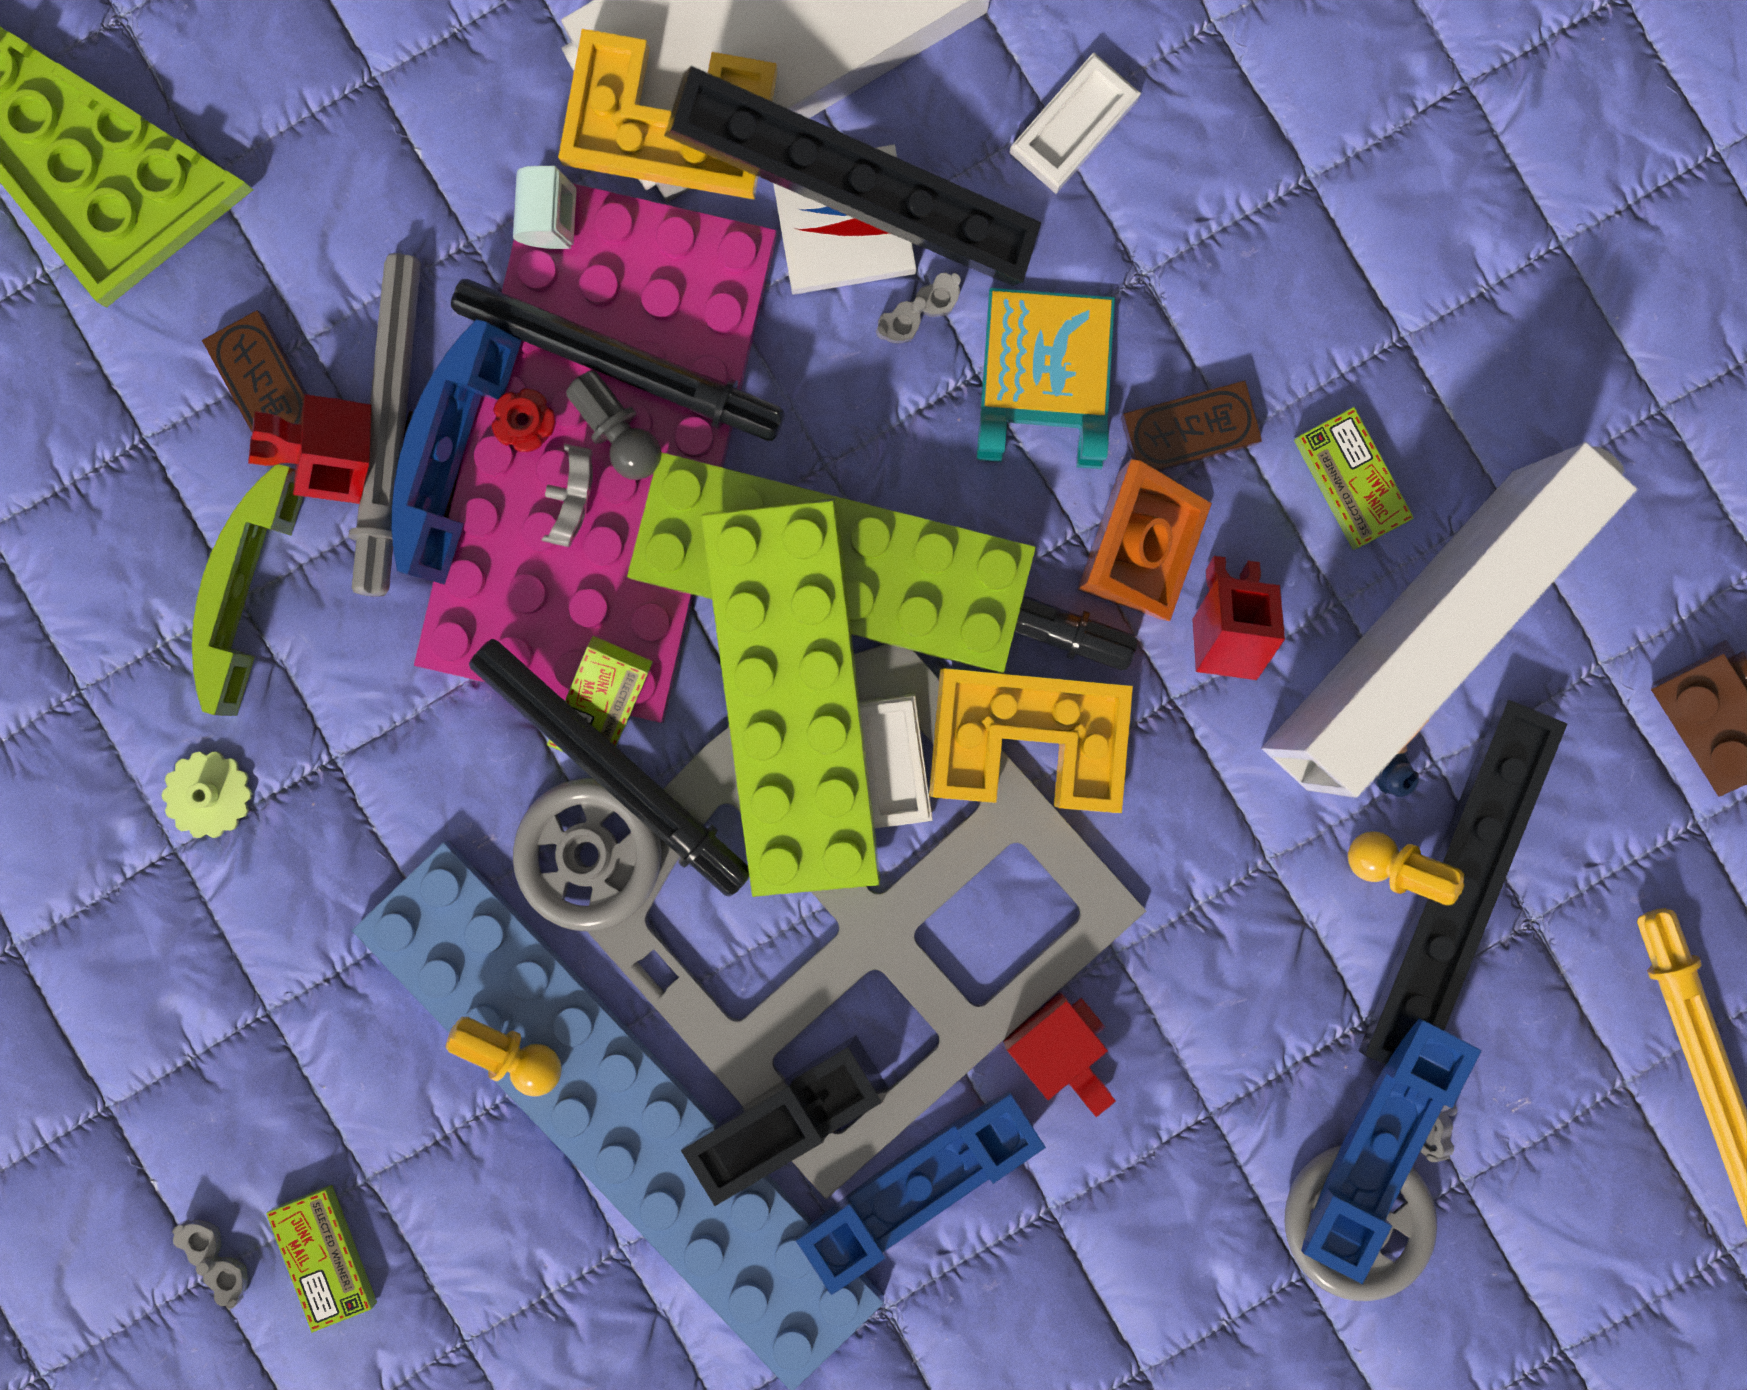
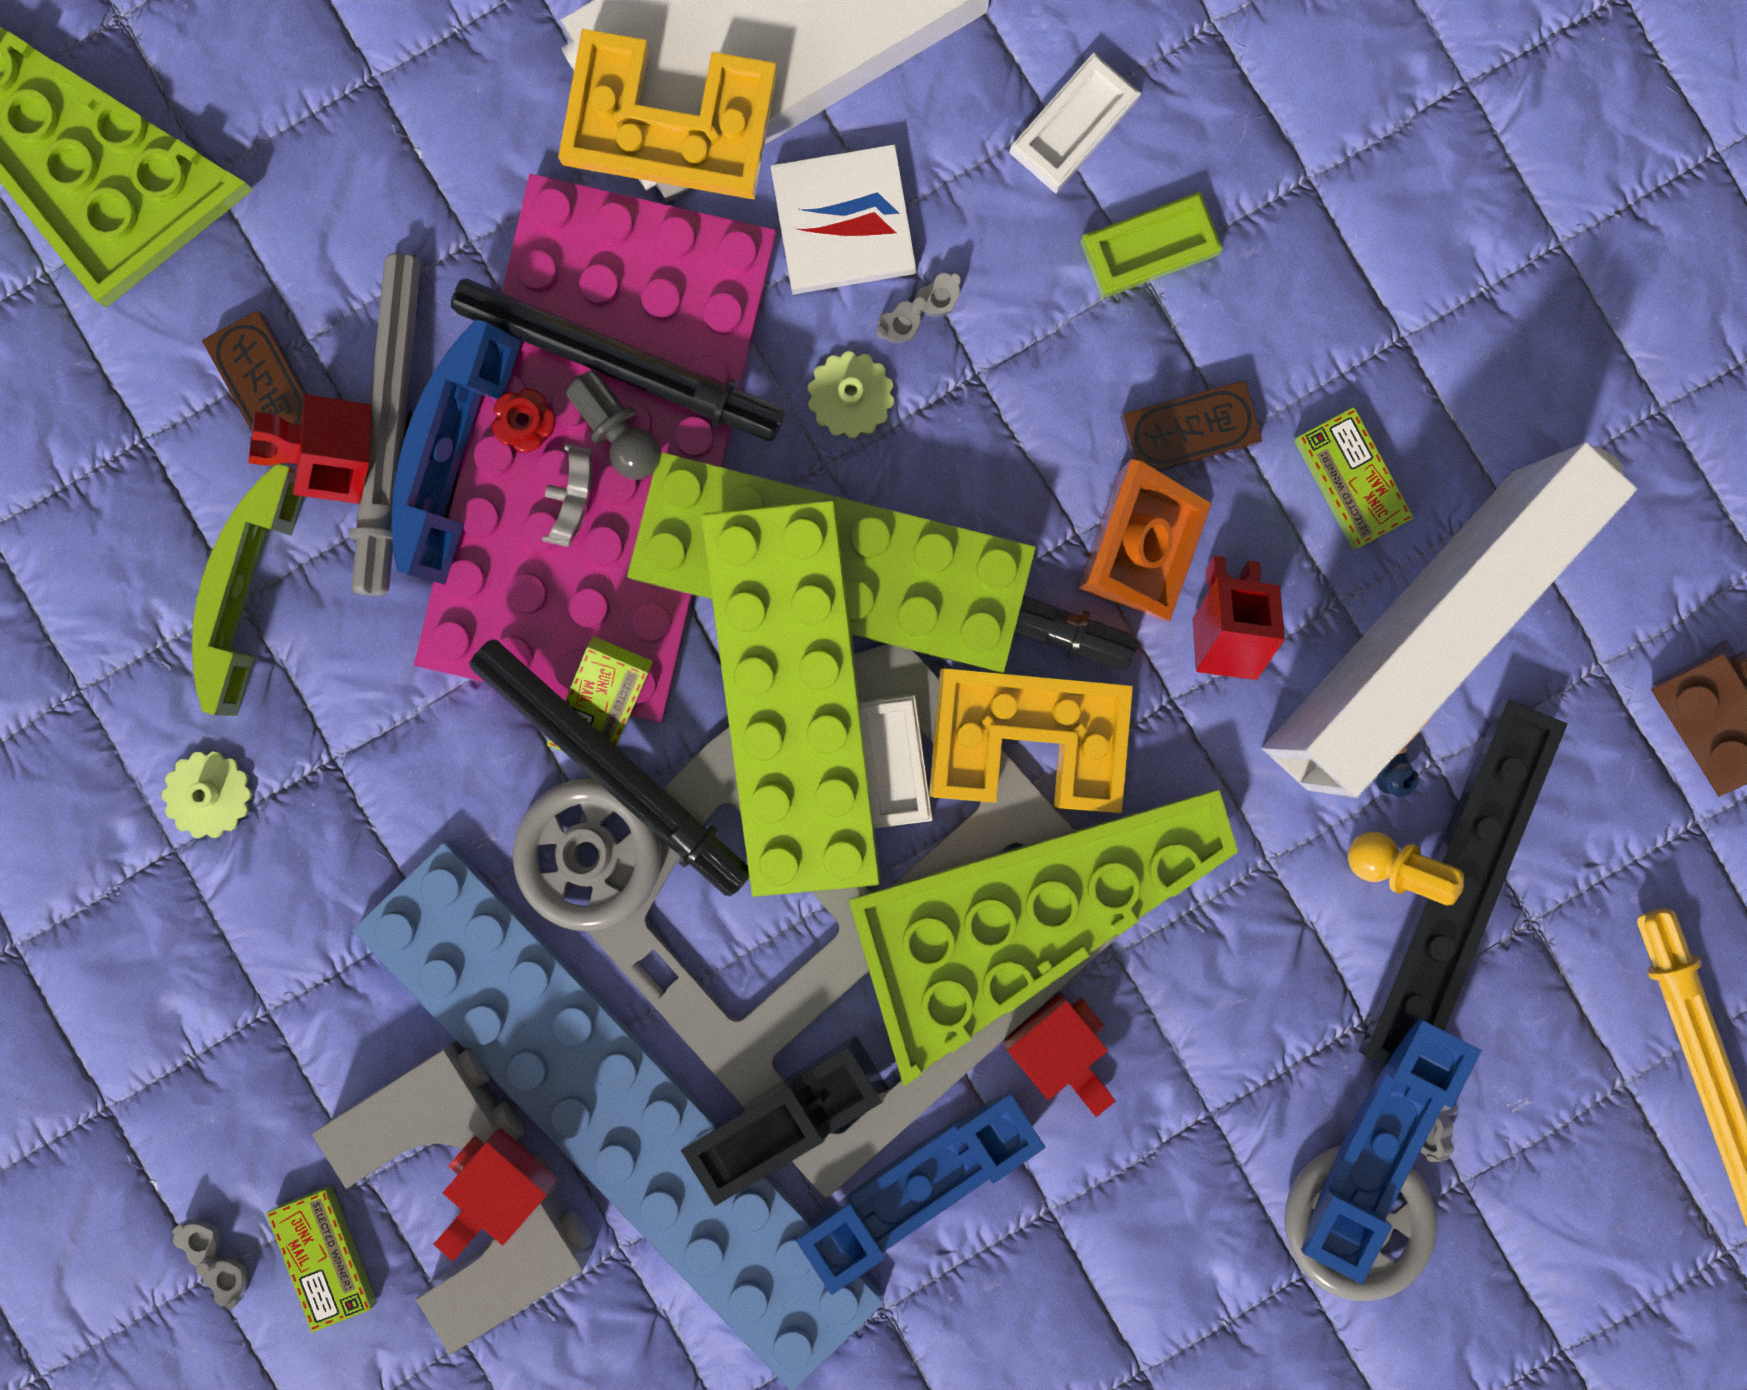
yellow axle [445,1016,562,1096] -> none
light aqua brick [513,166,576,249] -> none
black plate [664,66,1041,286] -> none
flag [976,288,1115,469] -> none
none -> light grey arch [312,1041,592,1355]
none -> red brick [433,1127,559,1262]
none -> yellowish green piece [808,351,894,439]
none -> lime wing [848,789,1238,1087]
none -> lime tile [1080,191,1223,299]

